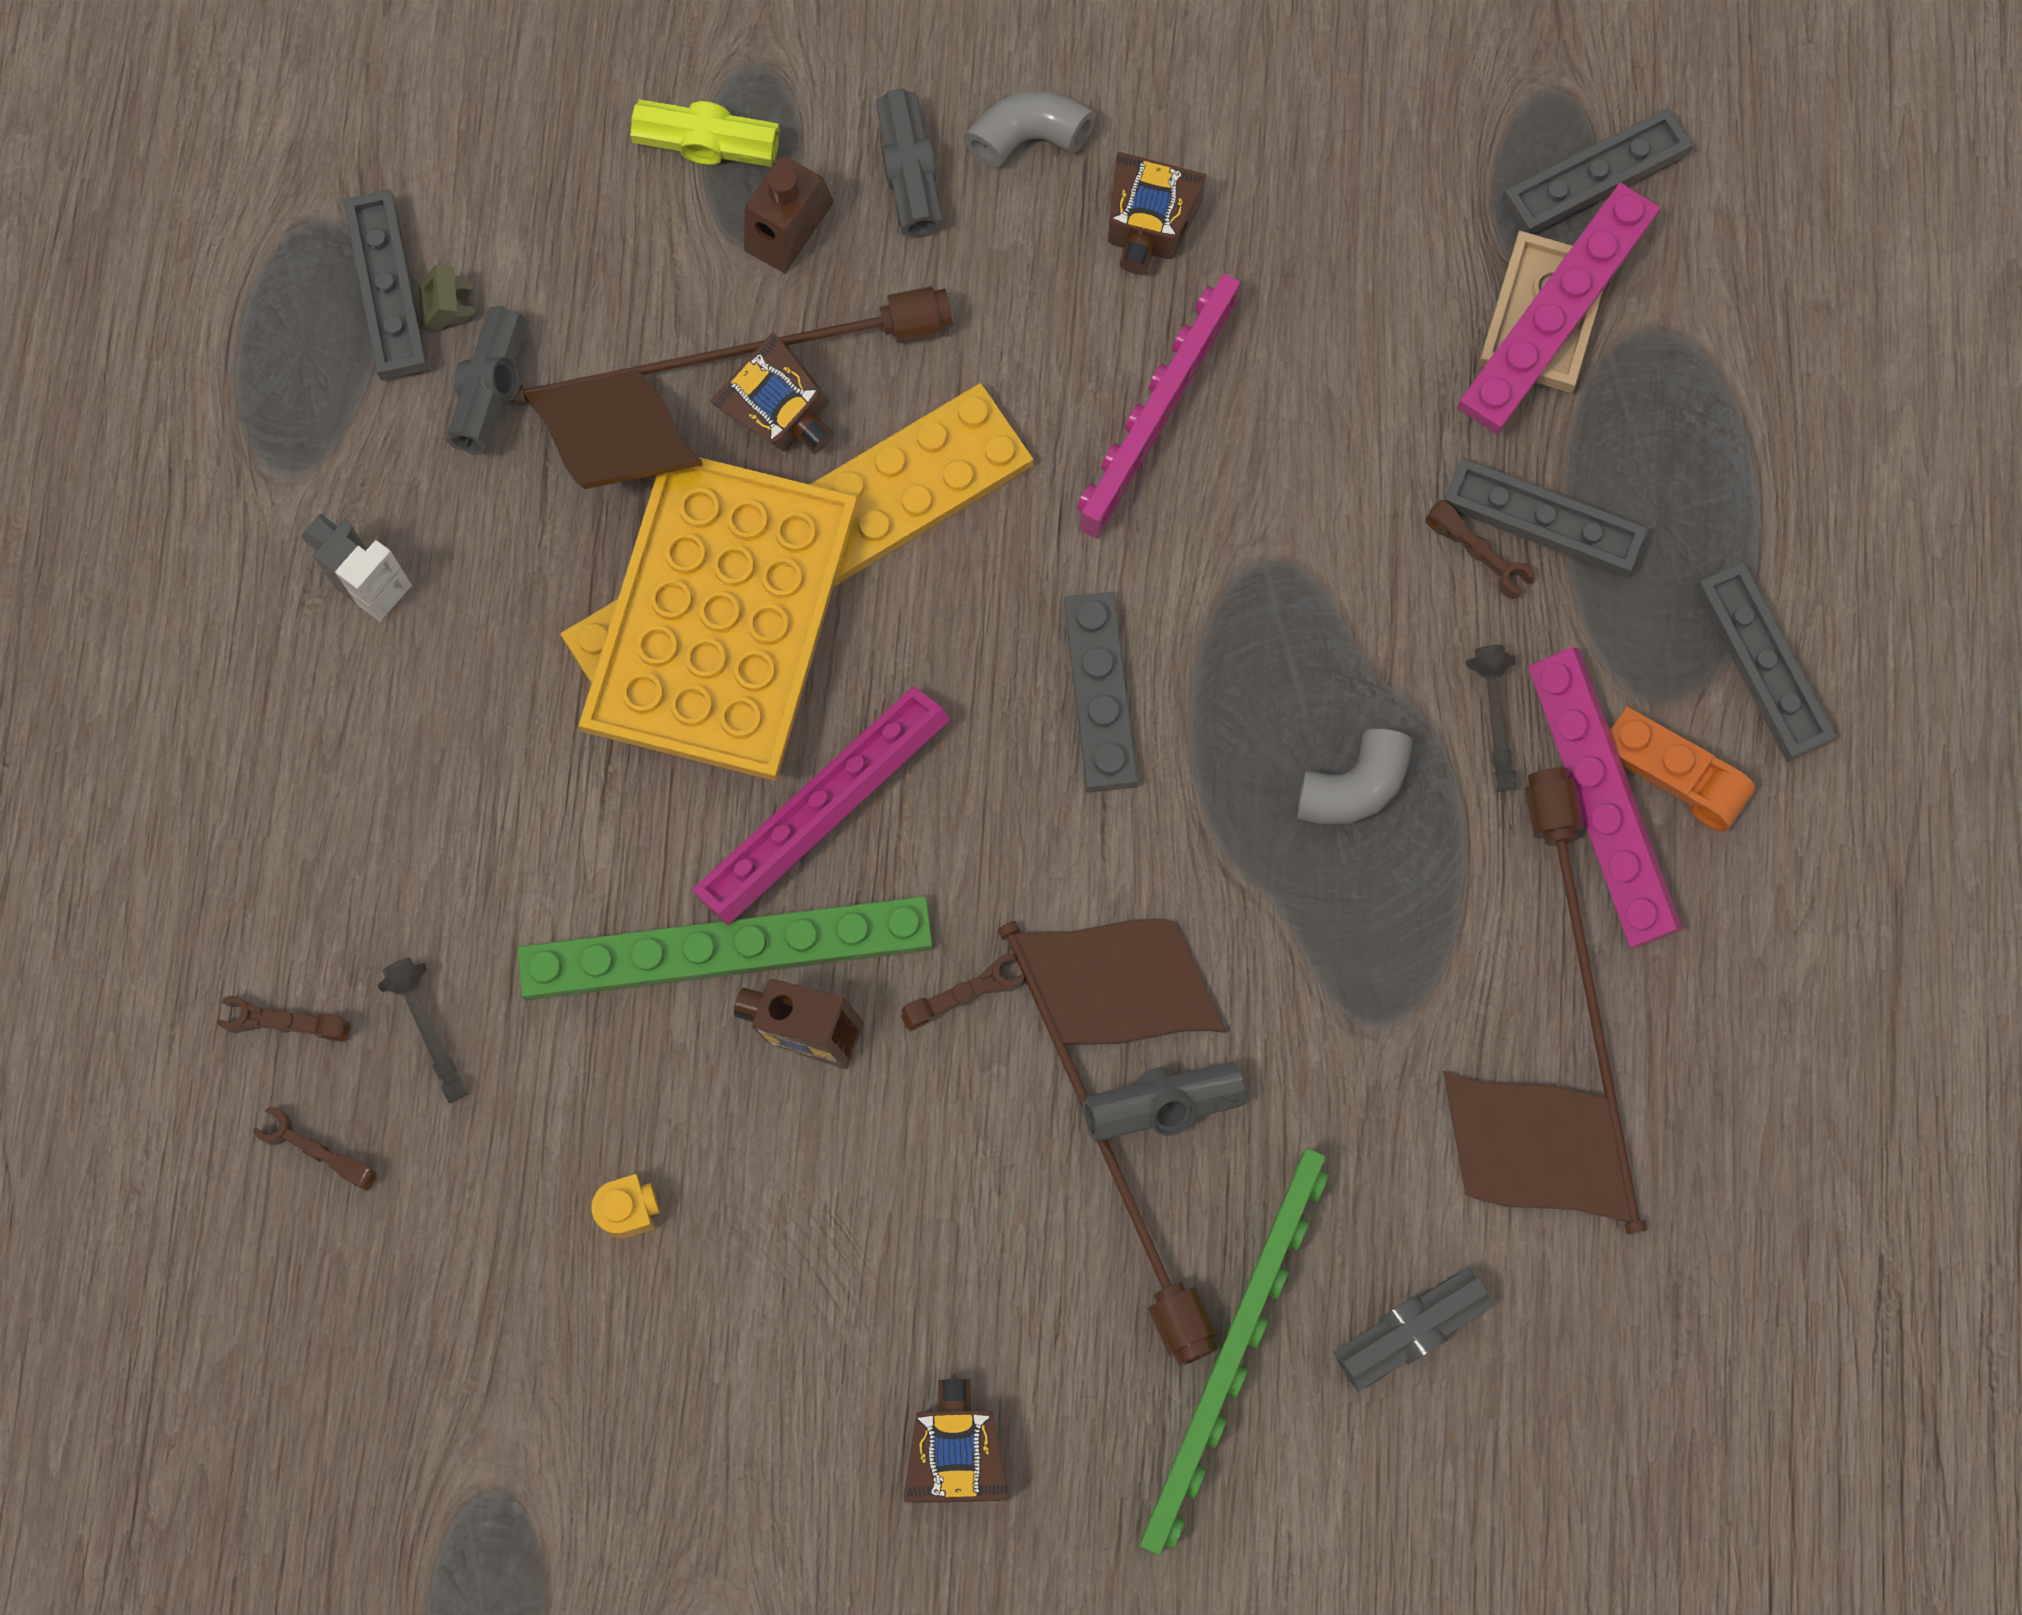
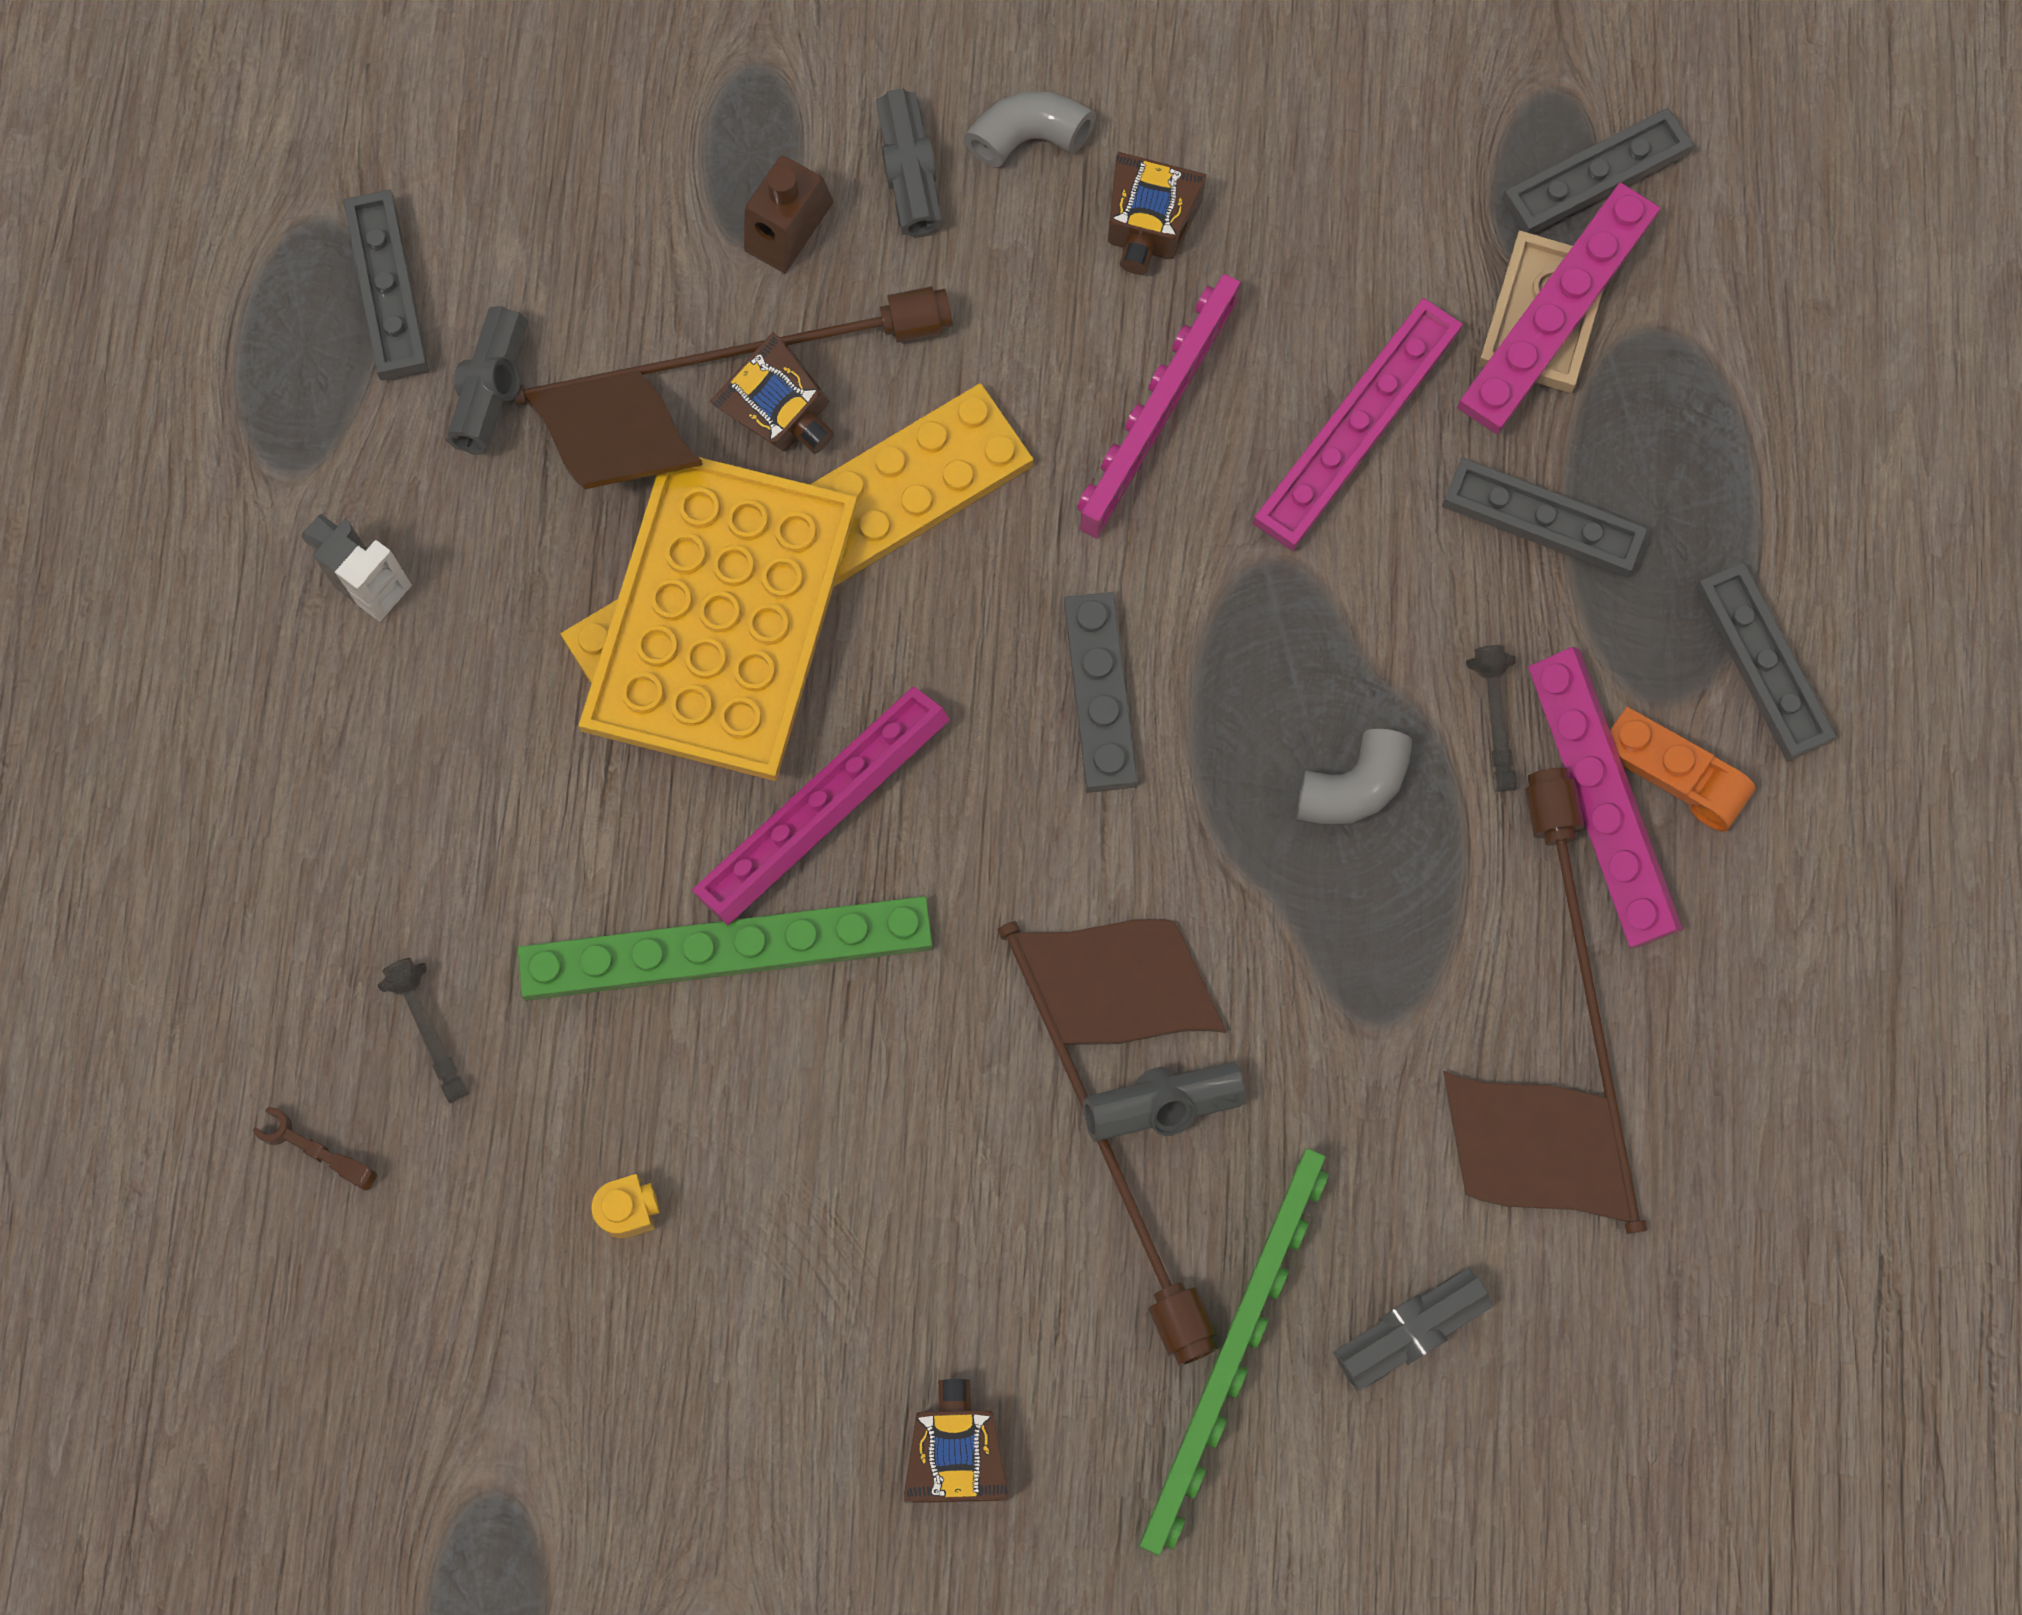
reddish brown piece [217,996,350,1042] -> none
olive tile [419,265,475,332] -> none
neon yellow piece [630,99,780,167] -> none
reddish brown torso [734,979,864,1070] -> none
reddish brown piece [901,954,1025,1031] -> none
reddish brown piece [1425,500,1534,599] -> none
none -> dark pink plate [1253,298,1463,551]

